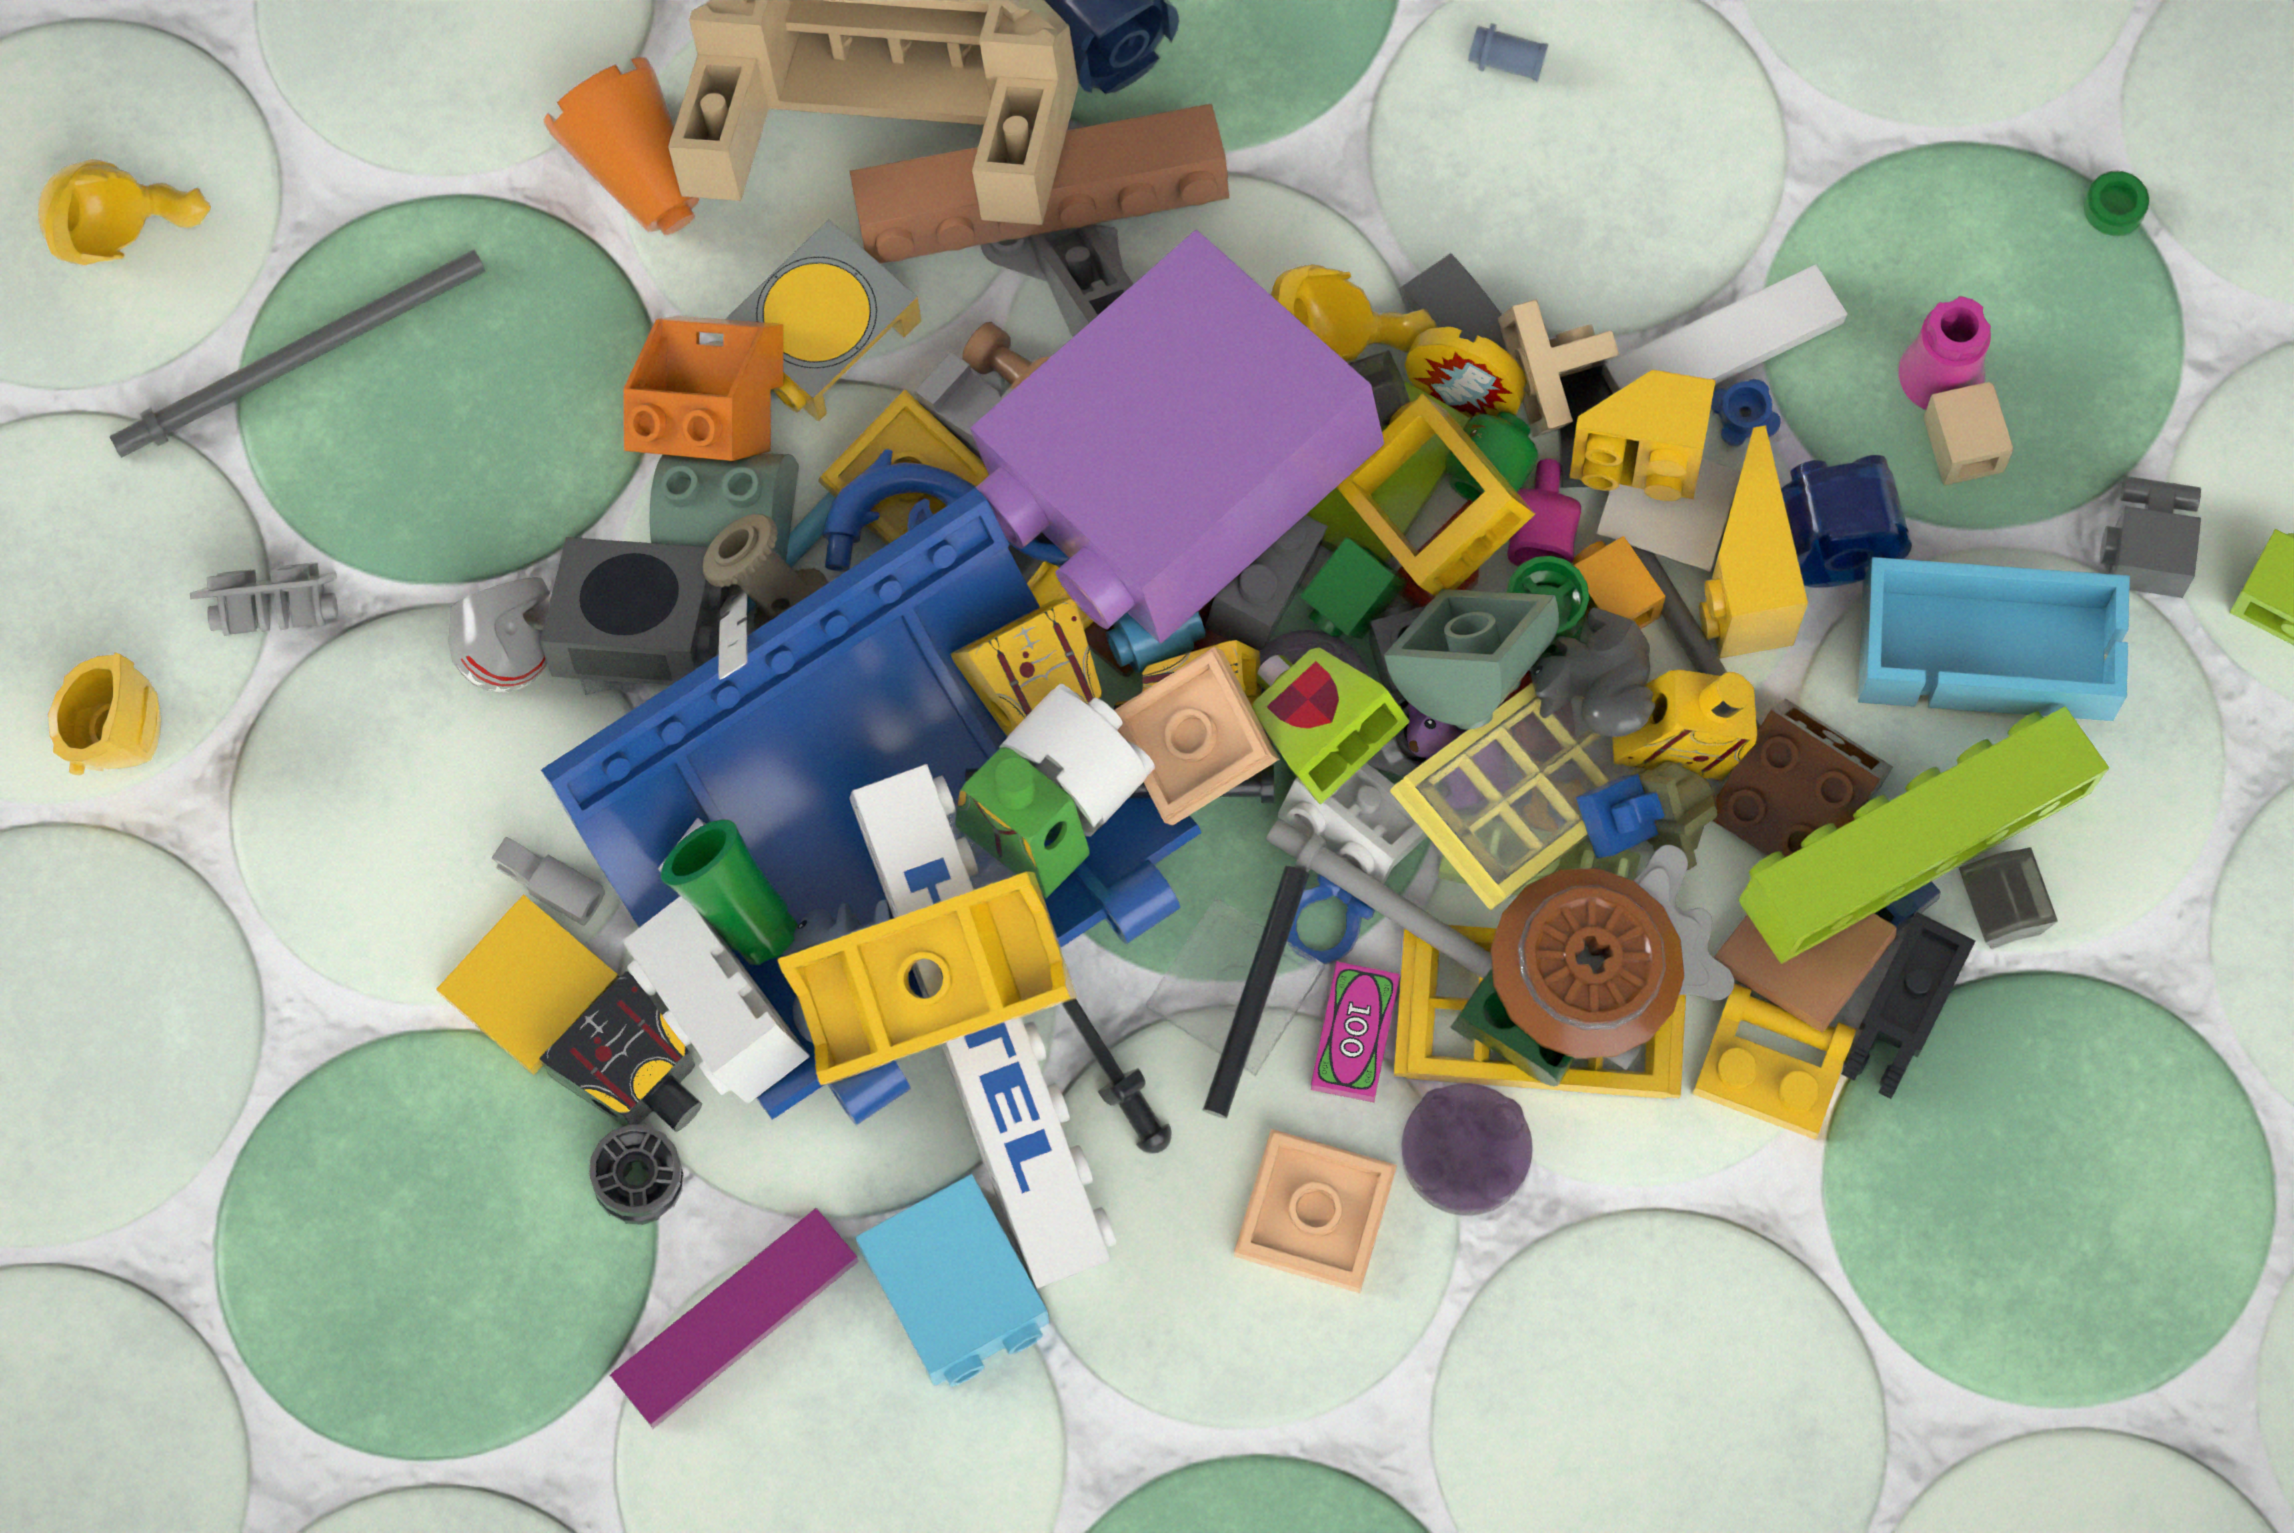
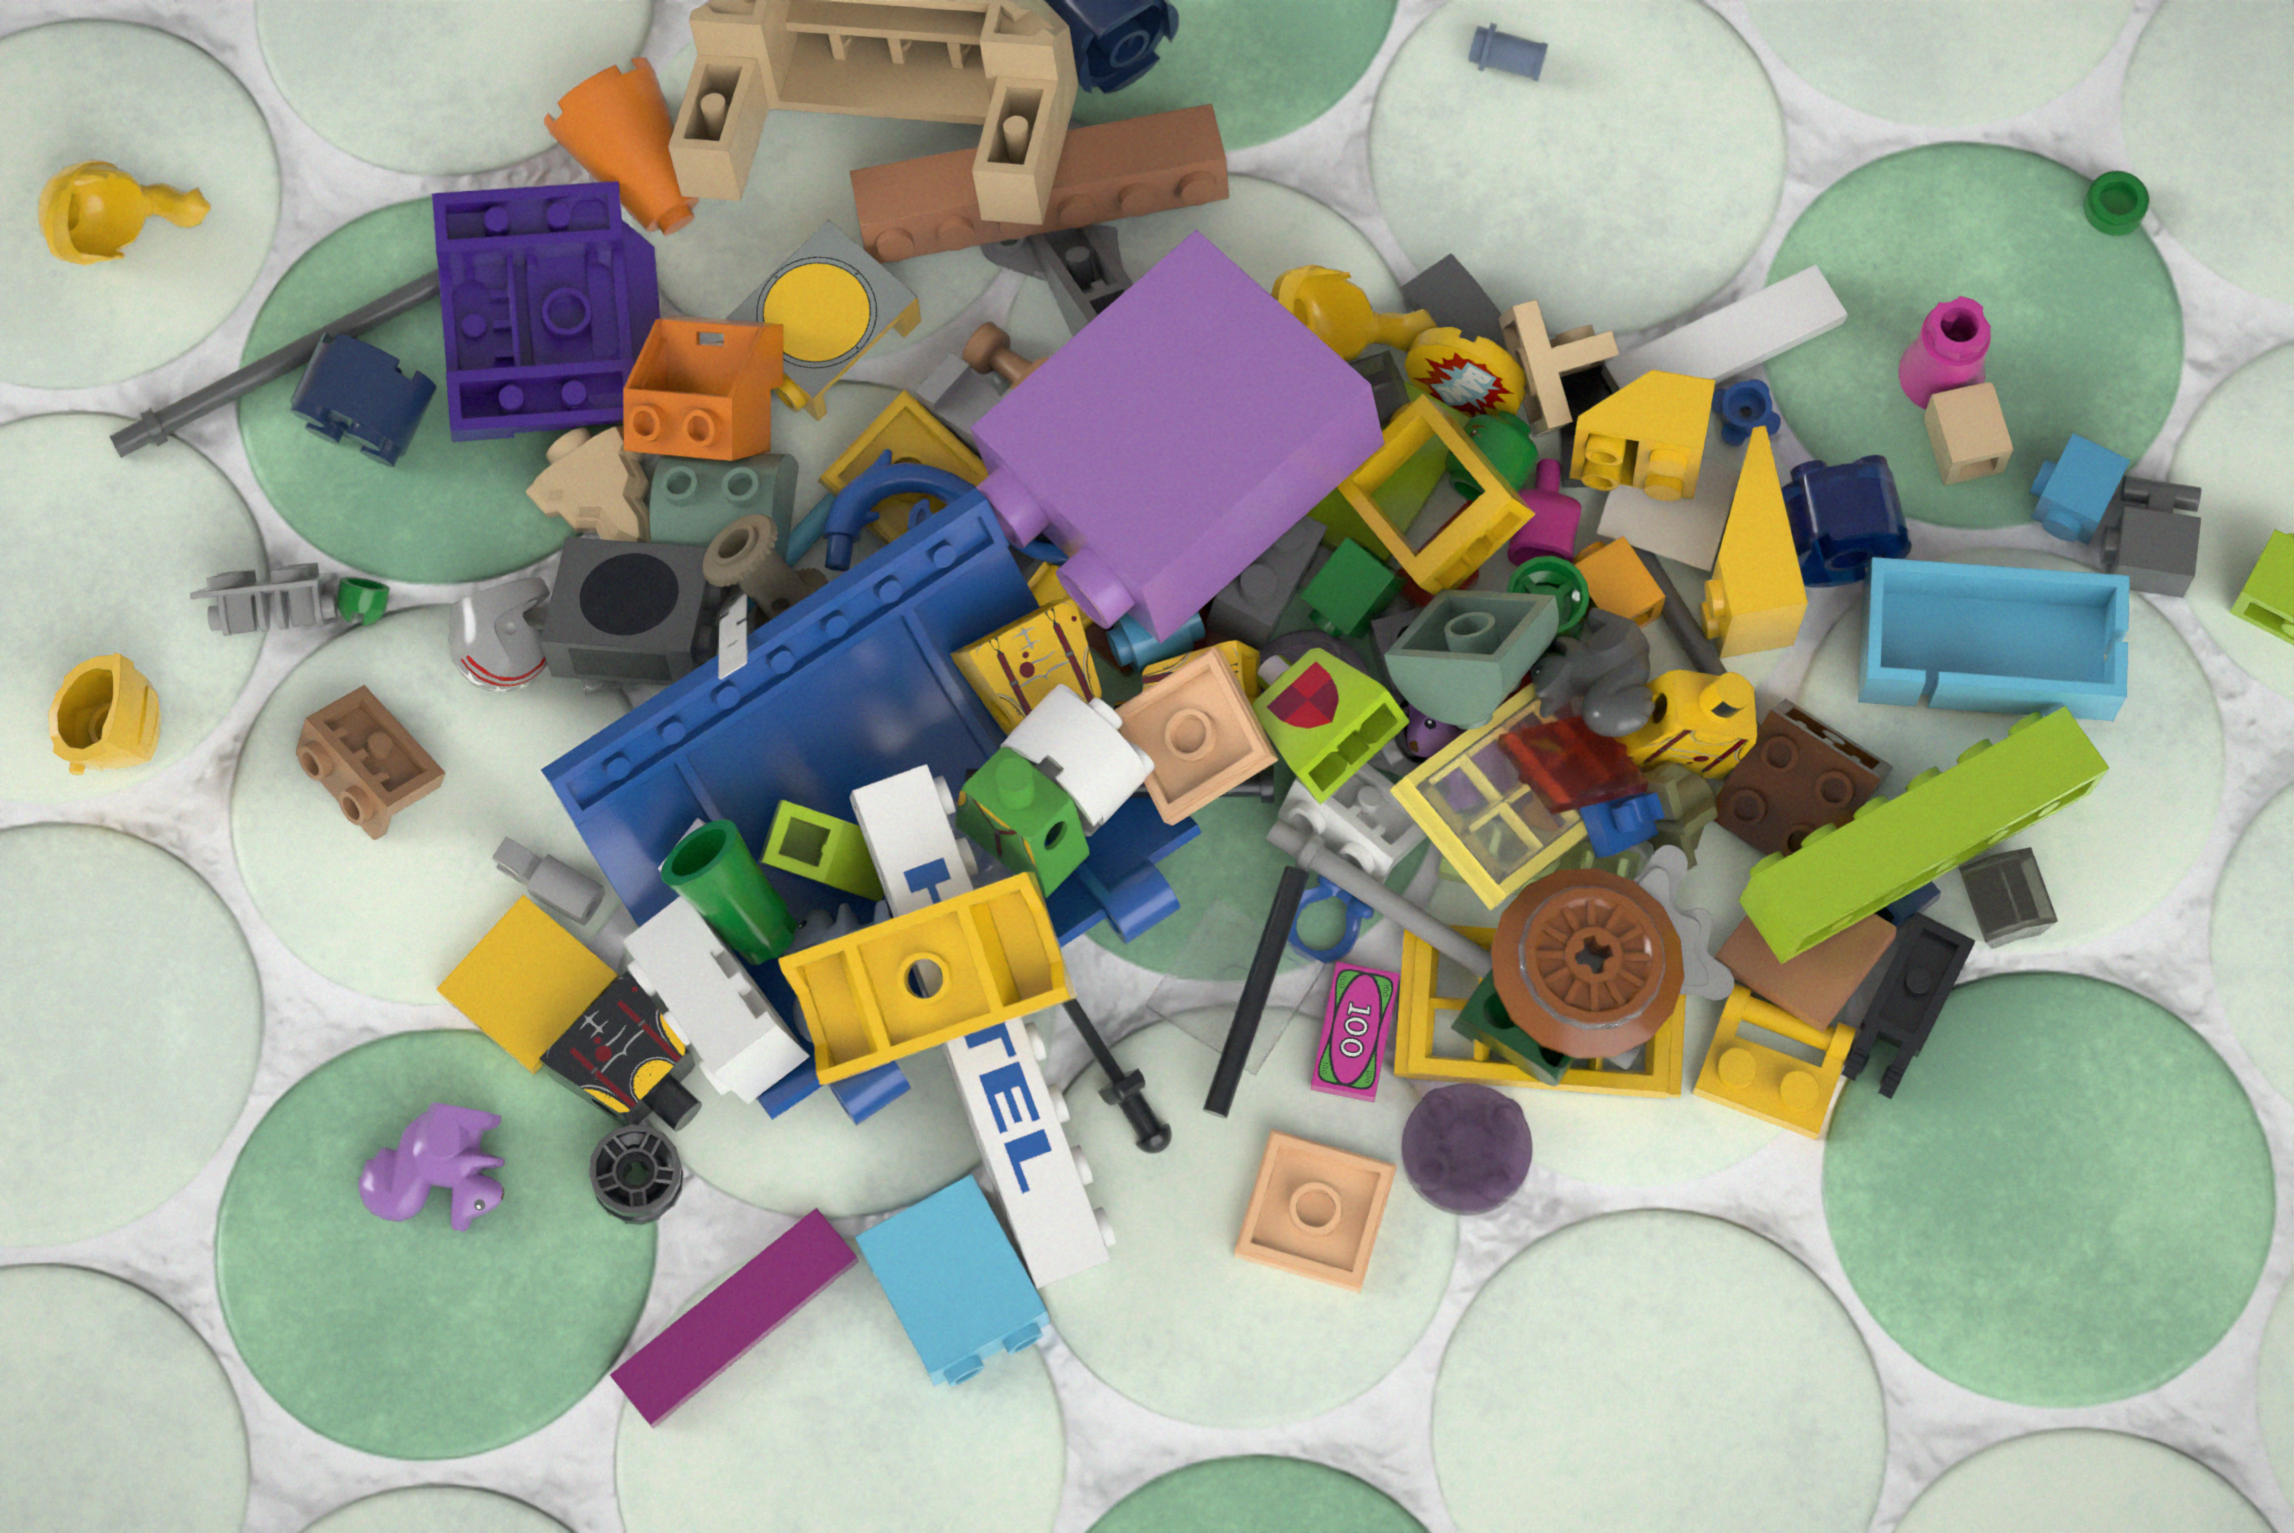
none -> dark blue brick [290,332,437,467]
none -> medium nougat bracket [296,685,445,840]
none -> green hinge [337,577,390,626]
none -> medium lavender animal [358,1102,505,1232]
none -> dark purple slope [432,181,661,442]
none -> tan rock [526,425,651,543]
none -> lime slope [758,800,884,902]
none -> clear red piece [1497,715,1649,815]
none -> dark azure brick [2029,433,2131,545]

